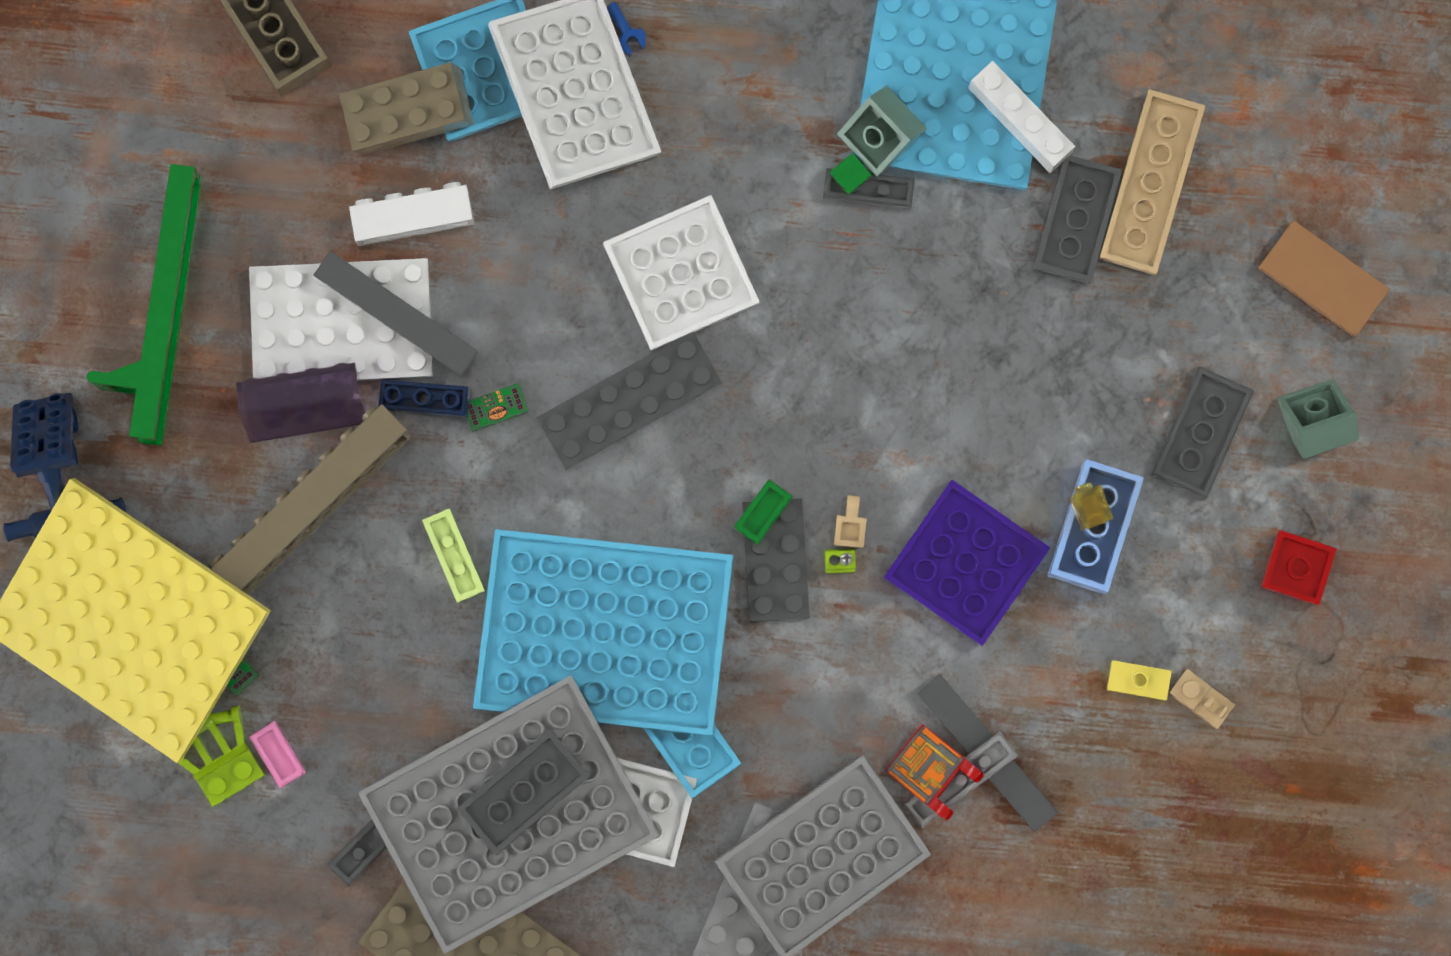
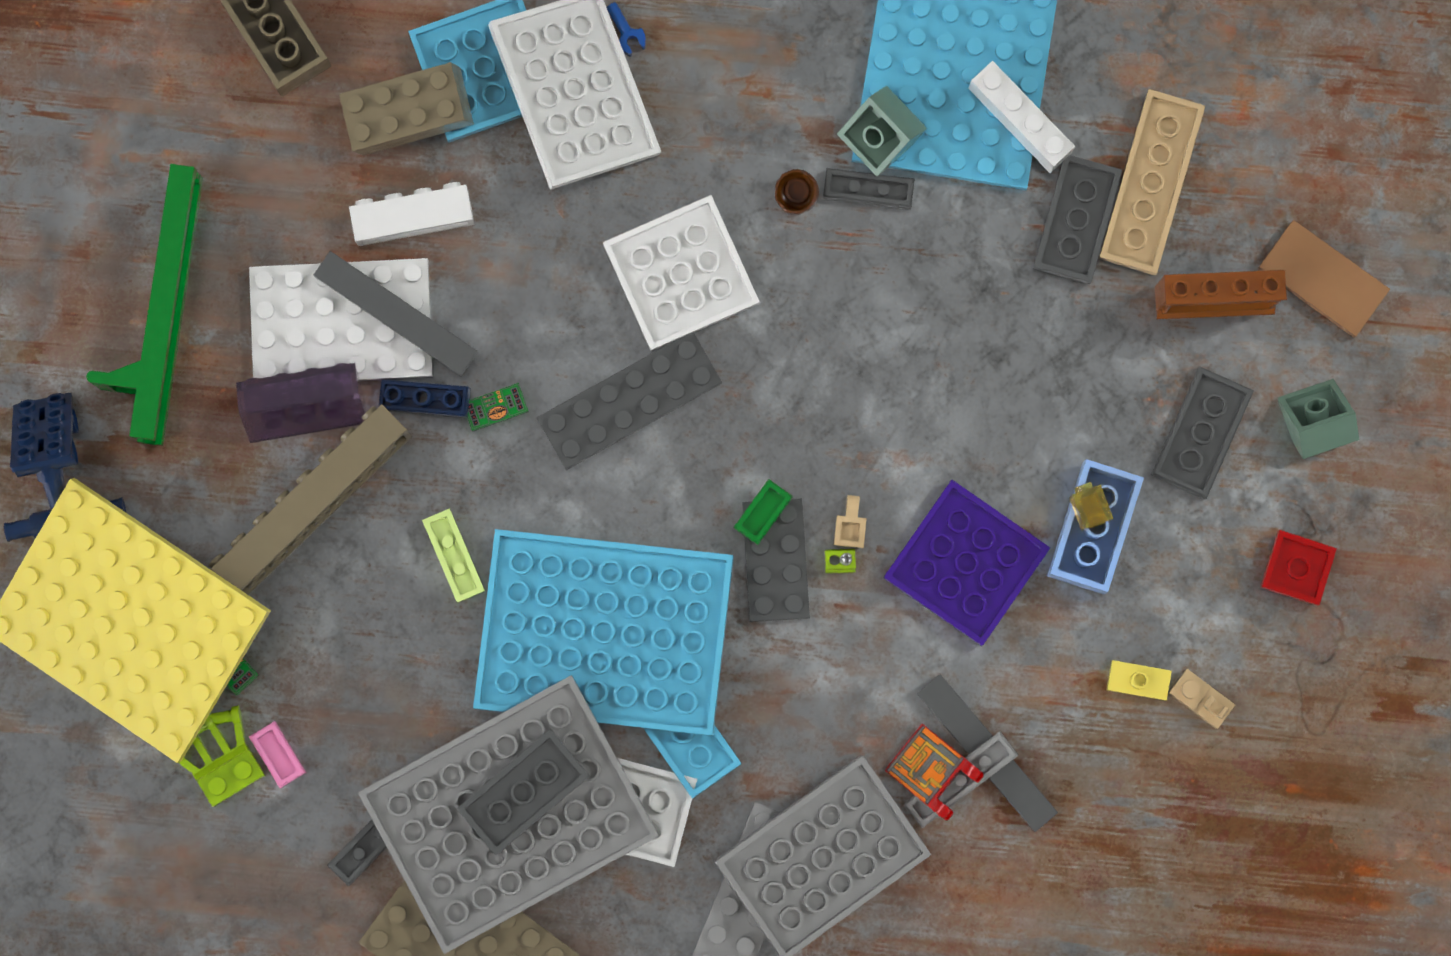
green tile [829,153,872,196] -> none
none -> reddish brown hair [775,169,819,215]
none -> dark orange window [1155,270,1287,319]

